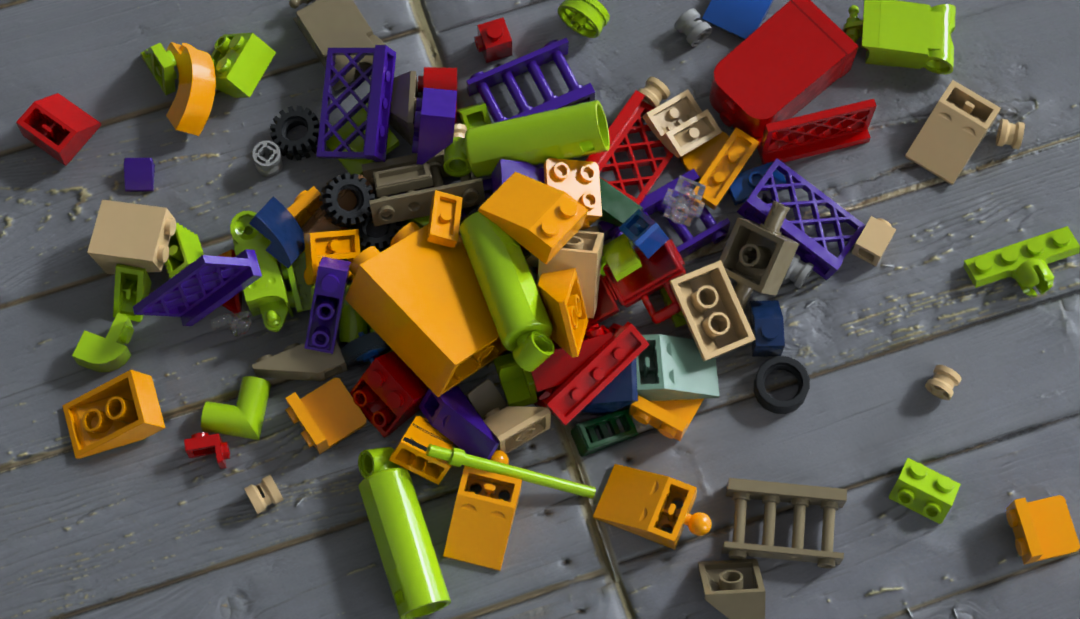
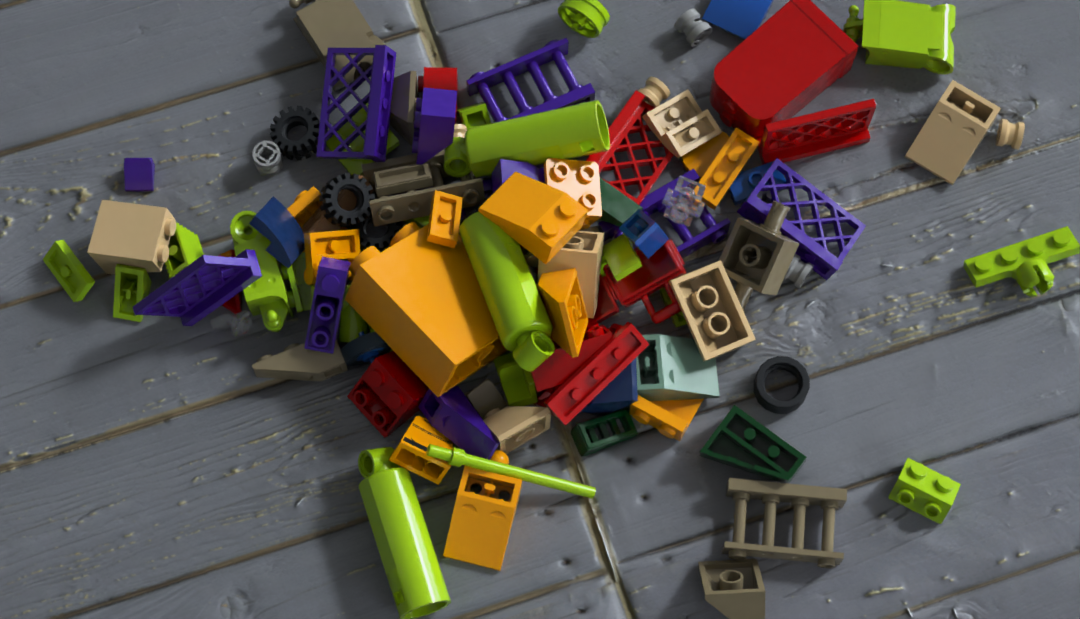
red slope [16,93,101,166] -> none
light orange slope [62,370,165,459] -> none
lime brick [72,313,134,372] -> none
lime wing [140,43,177,95] -> none
light orange arch [166,42,216,136] -> none
red bracket [184,432,230,469] -> none
lime brick [201,376,271,440] -> none
lime slope [211,33,276,98] -> none
tan wheel [244,475,284,514] -> none
light orange bracket [285,377,367,454] -> none
red brick [474,17,512,63] -> none
light orange slope [593,464,712,550] -> none
dark blue slope [749,300,785,357] -> none
tan brick [852,216,896,266] -> none
tan wheel [925,365,962,400] -> none
light orange bracket [1006,495,1080,565] -> none
none -> lime plate [43,240,95,302]
none -> dark green wedge [700,405,807,483]

